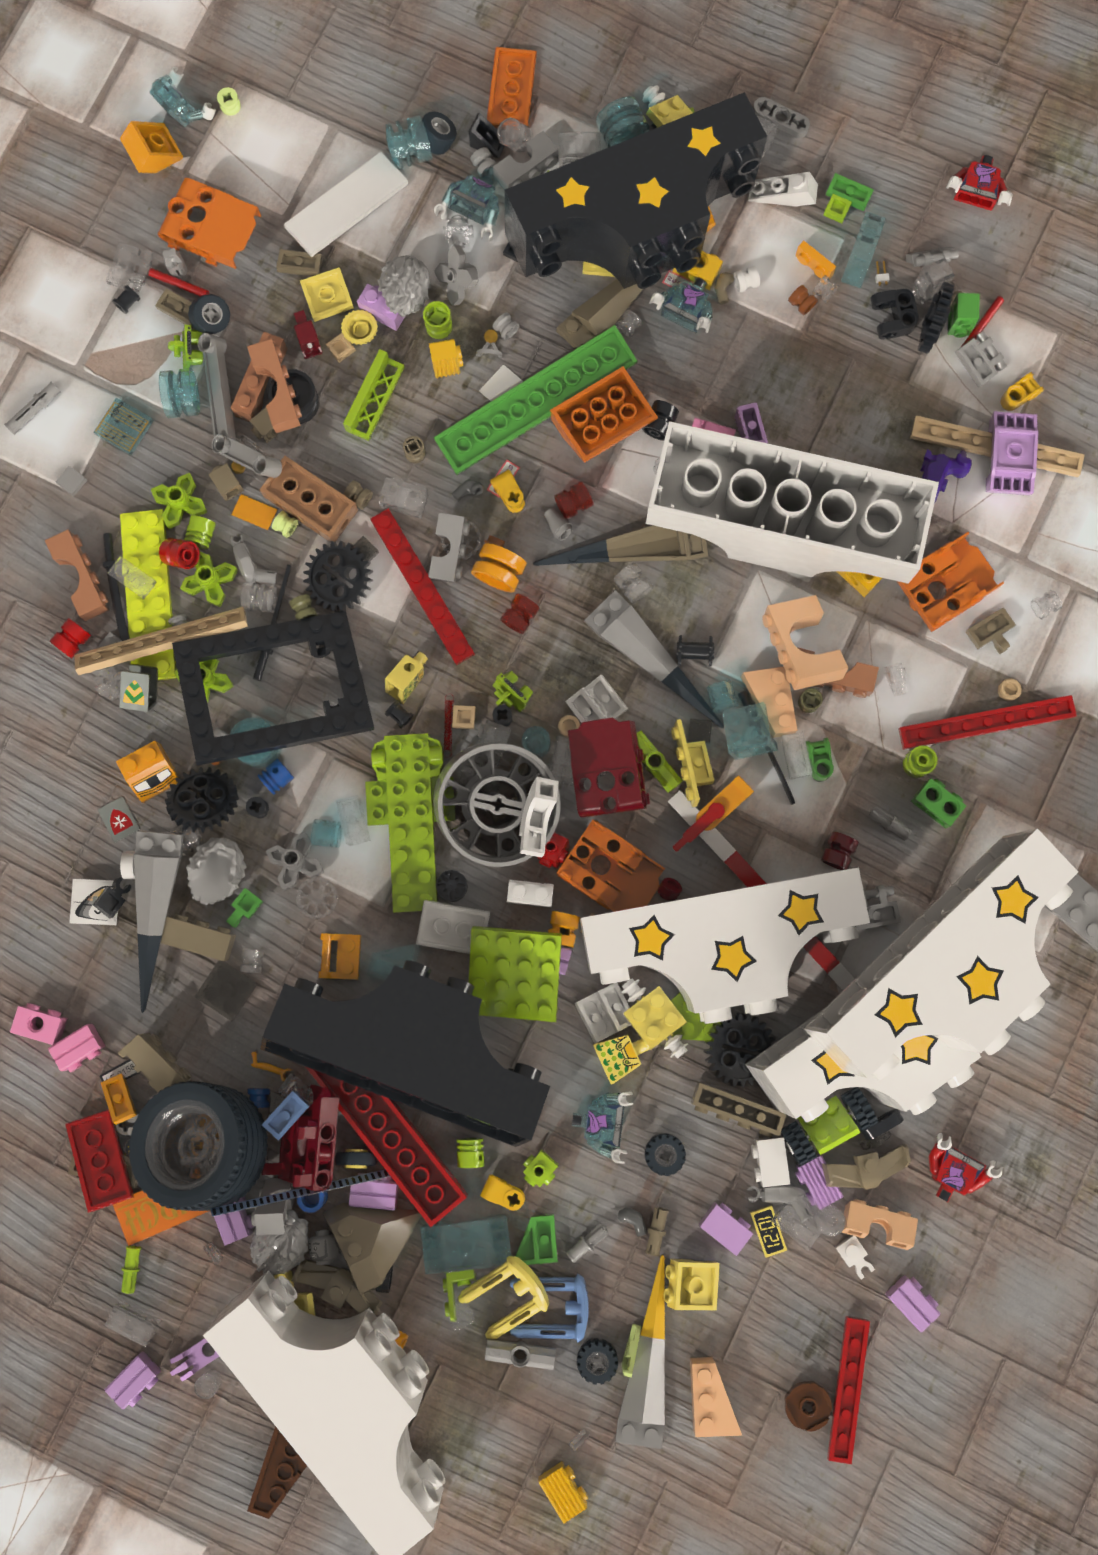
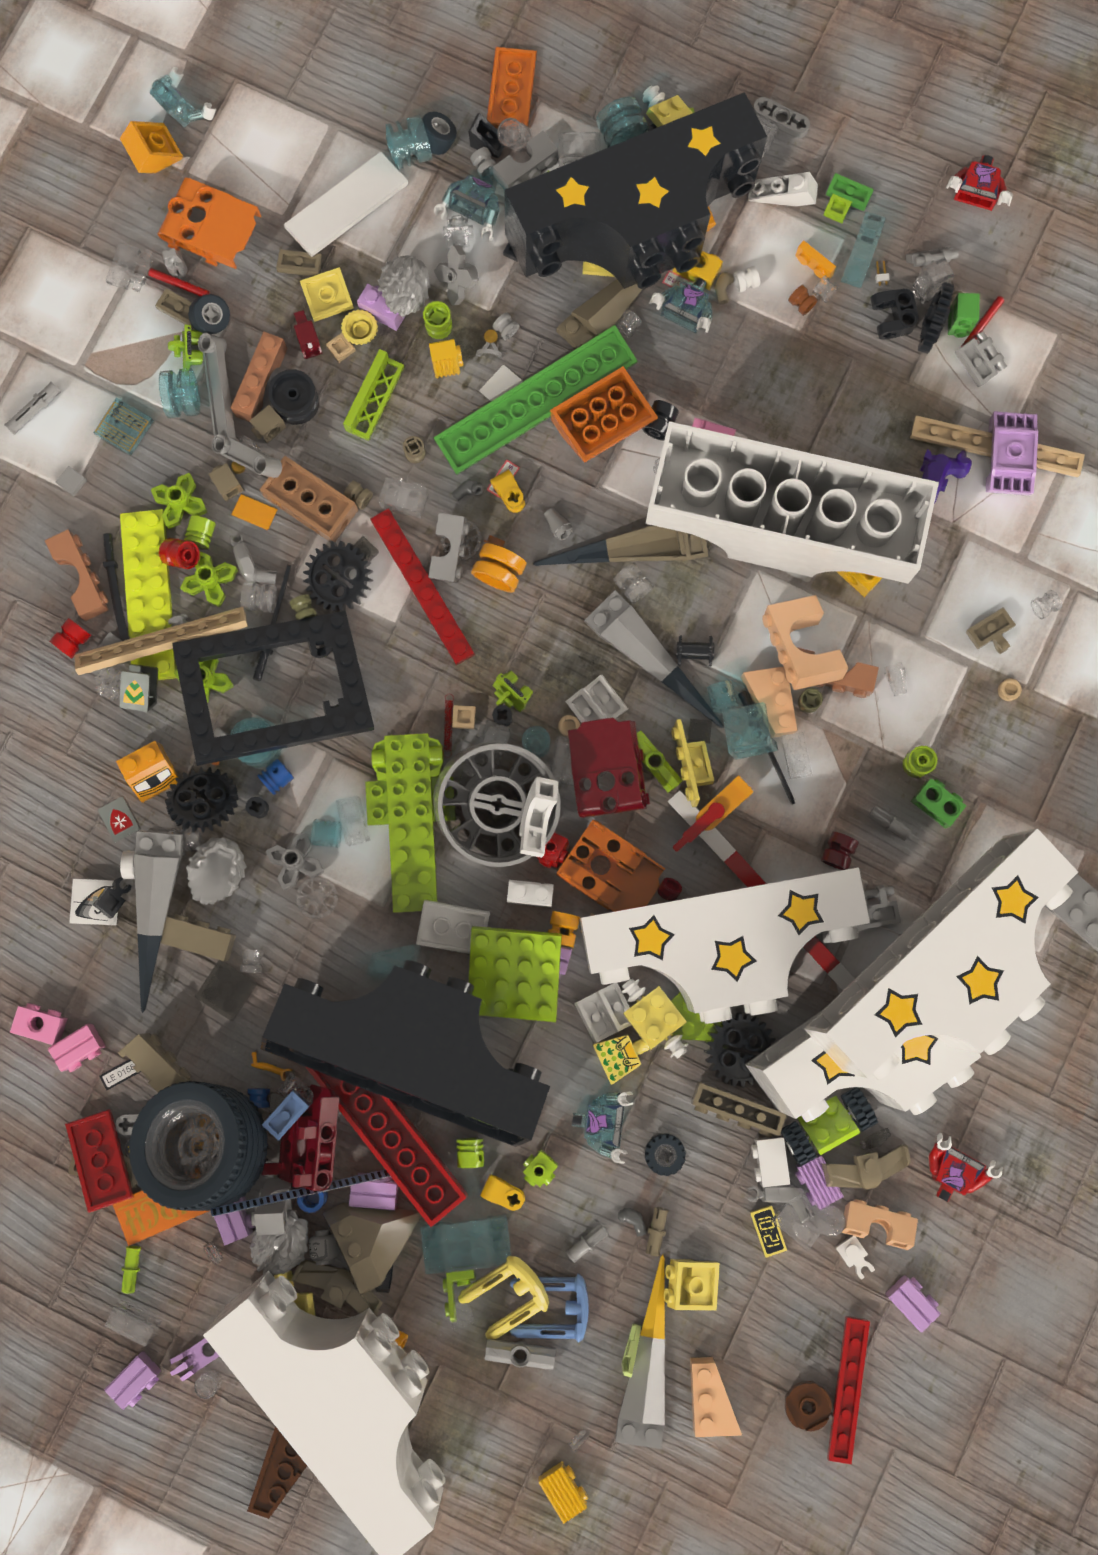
light orange plate [101,1073,137,1125] -> none
clear plate [108,556,157,599] -> none
black bush [112,285,140,314] -> none
yellowish green wheel [217,87,241,116] -> none
bright green plate [226,888,263,928] -> none
nougat arch [247,339,302,433] -> none
yellowish green wheel [272,511,298,538] -> none
light orange plate [318,933,361,980] -> none
black wheel [335,1149,377,1169] -> none
light yellow torso [385,651,428,704] -> none
black bush [385,700,414,729] -> none
black wheel [436,870,468,902] -> none
clear red wheel [500,593,540,634] -> none
bright green wing [516,1214,558,1265] -> none
clear red wheel [554,481,594,520] -> none
black wheel [577,1338,618,1385] -> none
lavender brick [698,1202,753,1256] -> none
lavender brick [734,403,768,443] -> none
bright green piece [805,738,834,782] -> none
black beam [862,1109,904,1140] -> none
orange piece [896,532,1004,632] -> none
red plate [898,695,1077,750] -> none
yellow piece [1000,372,1044,411] -> none

